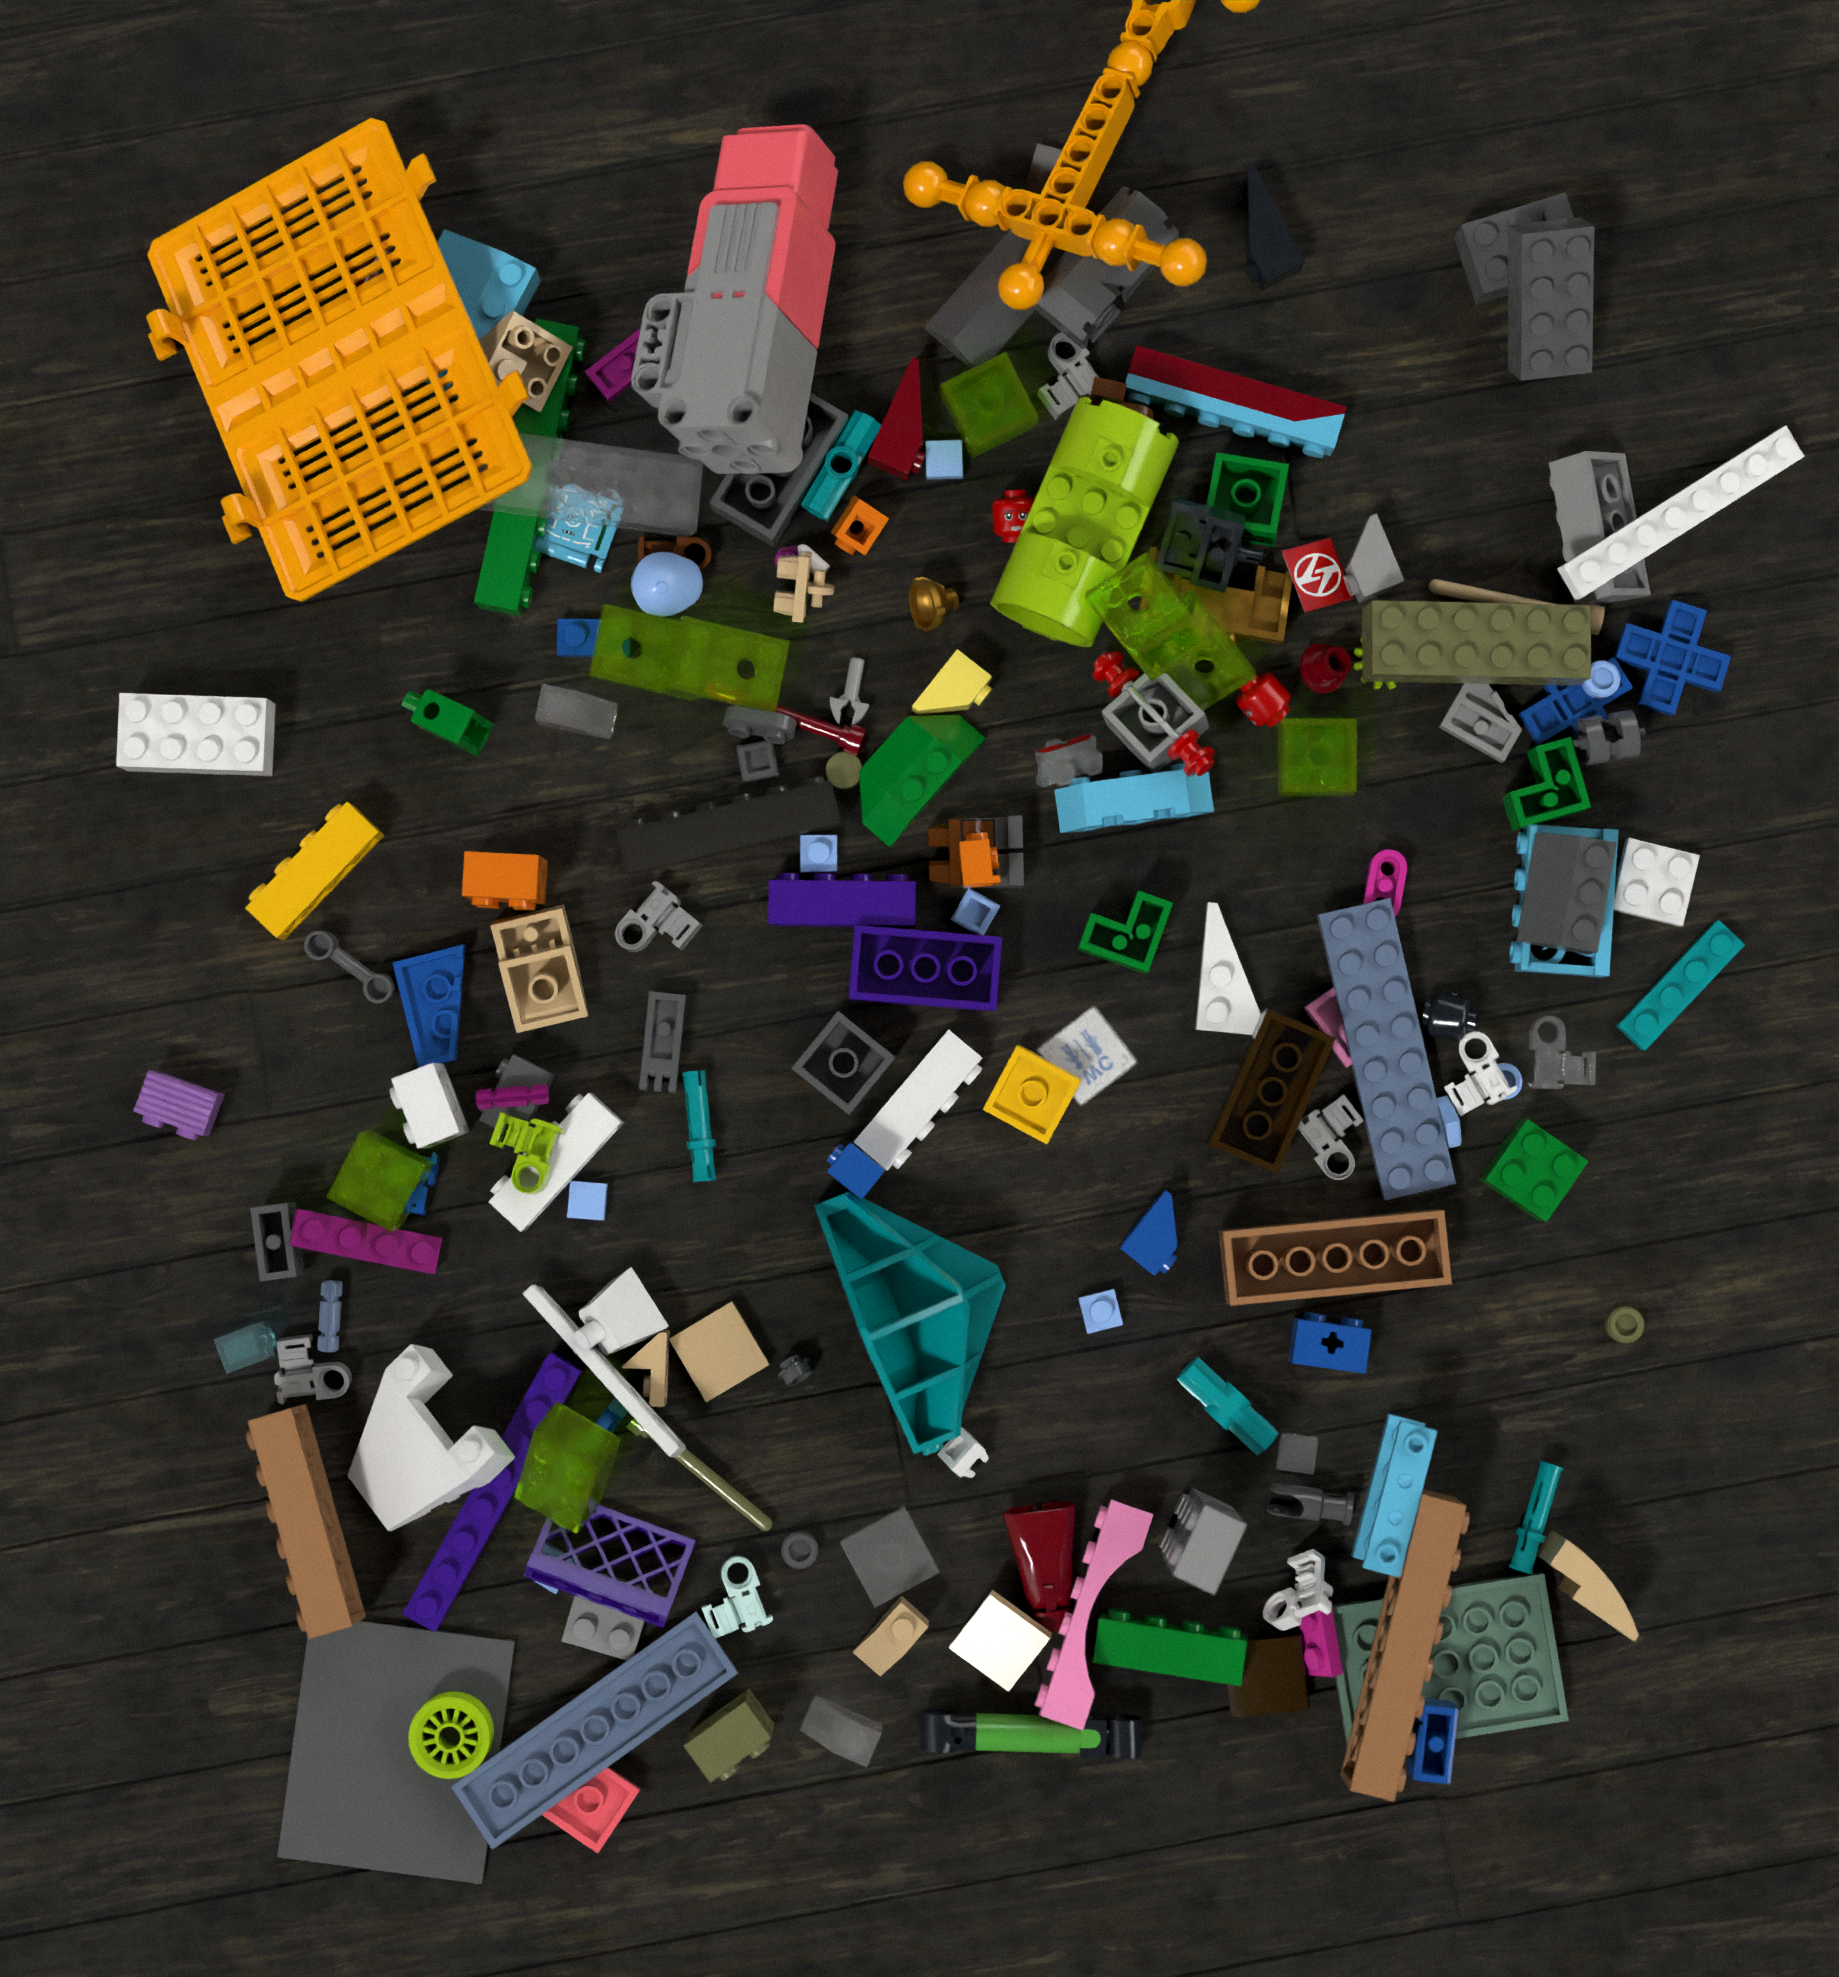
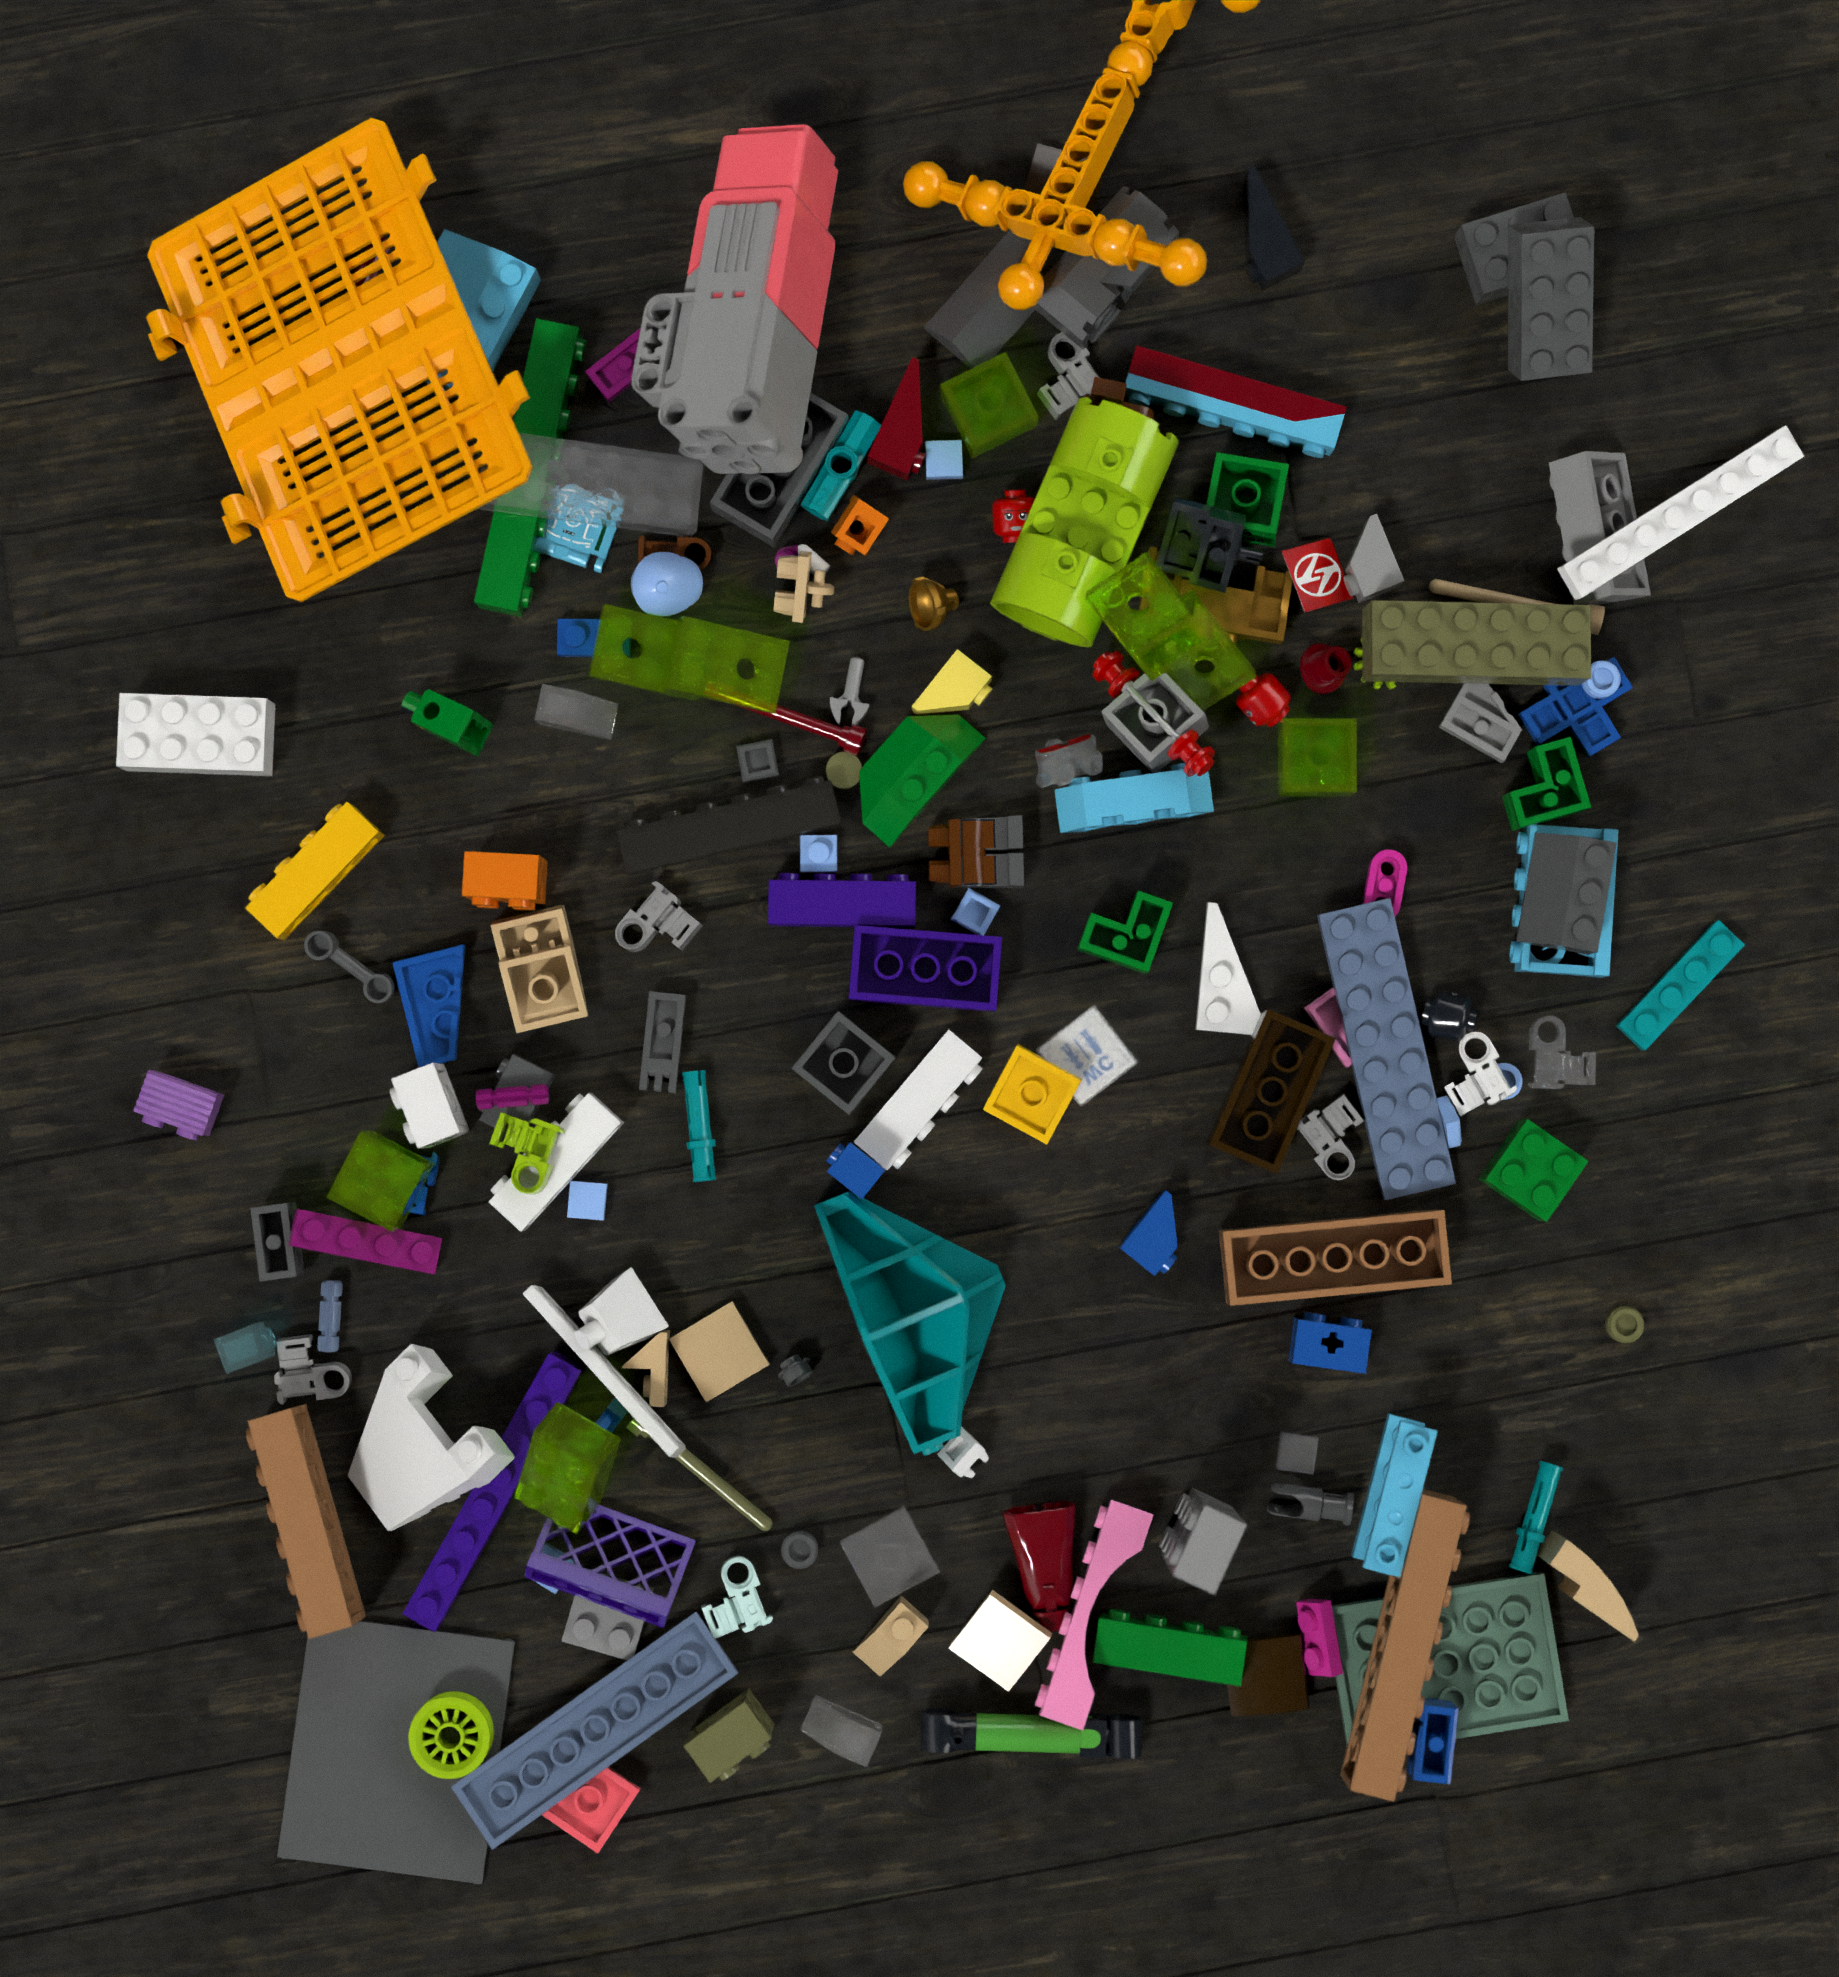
tan slope [479,311,572,413] -> none
dark grey plate [723,706,797,744] -> none
orange brick [959,833,1001,889] -> none
light blue plate [1078,1289,1123,1334] -> none
teal piece [1176,1356,1279,1456] -> none
white piece [1263,1549,1333,1631] -> none
dark grey wheel [1572,710,1646,766] -> none
white plate [1613,838,1700,927] -> none
blue plate [1614,600,1731,716] -> none

